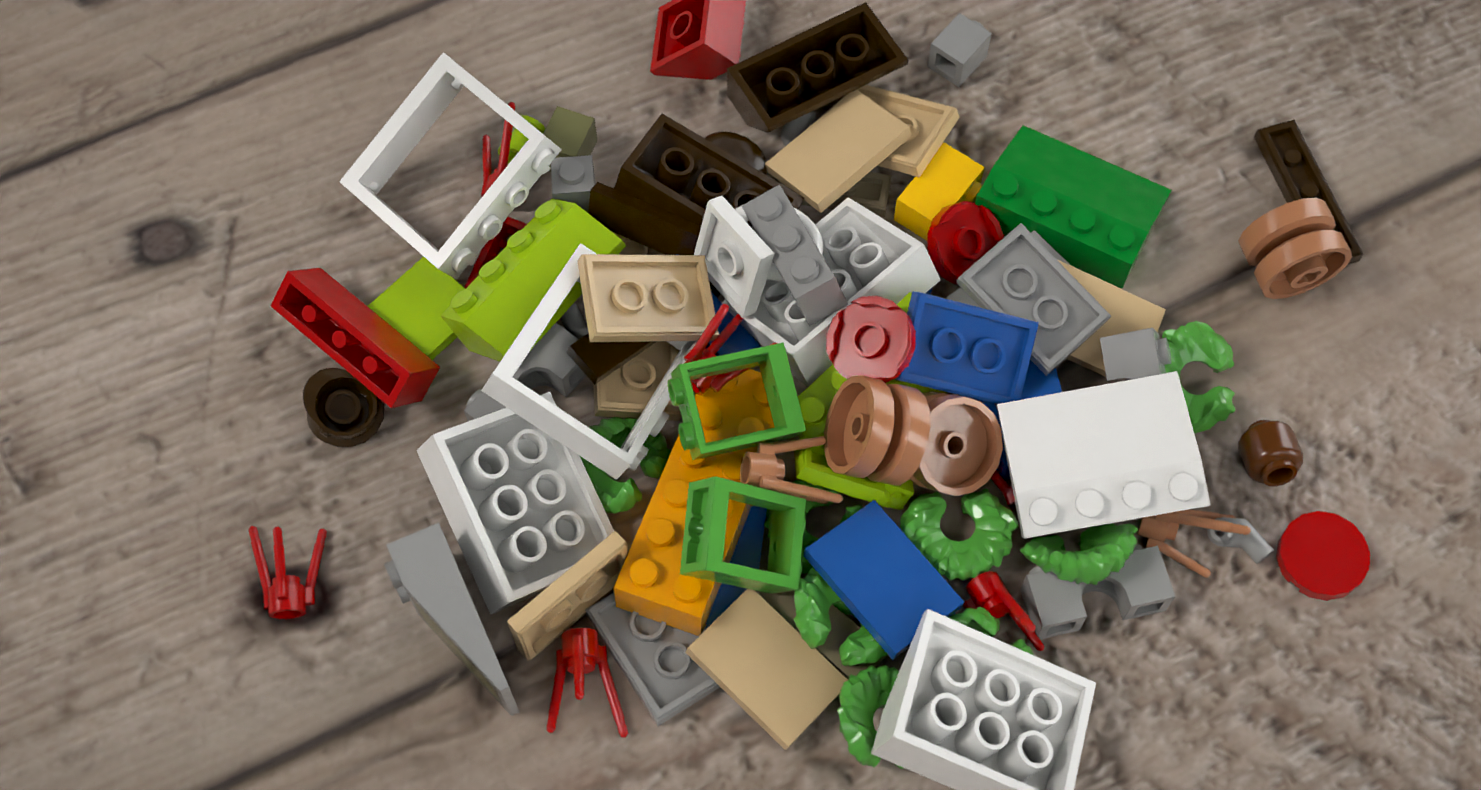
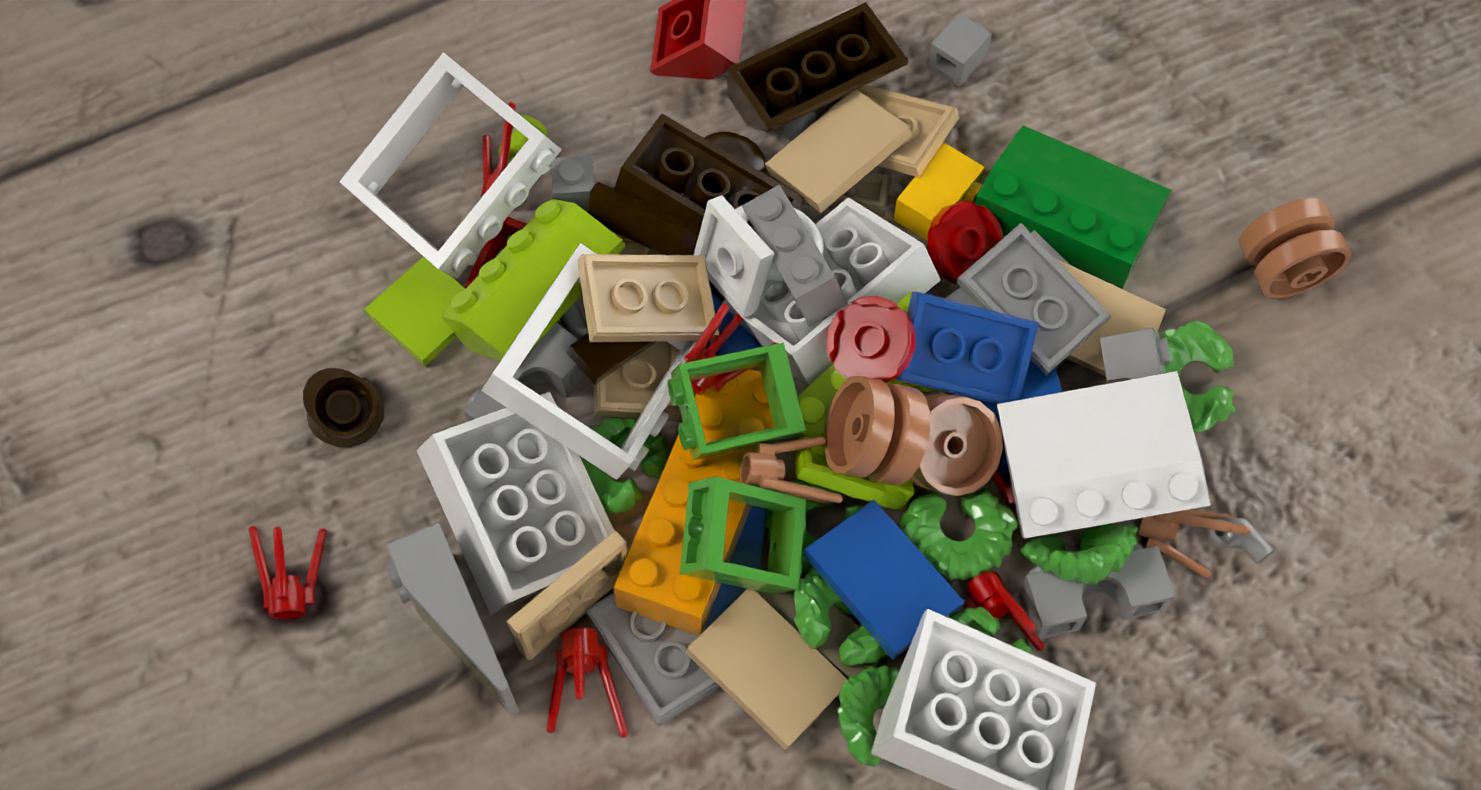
red brick [270,267,440,408] -> none
olive brick [543,106,598,172] -> none
reddish brown head [1238,420,1303,487] -> none
dark brown tile [1254,120,1364,264] -> none
red tile [1276,511,1370,601] -> none

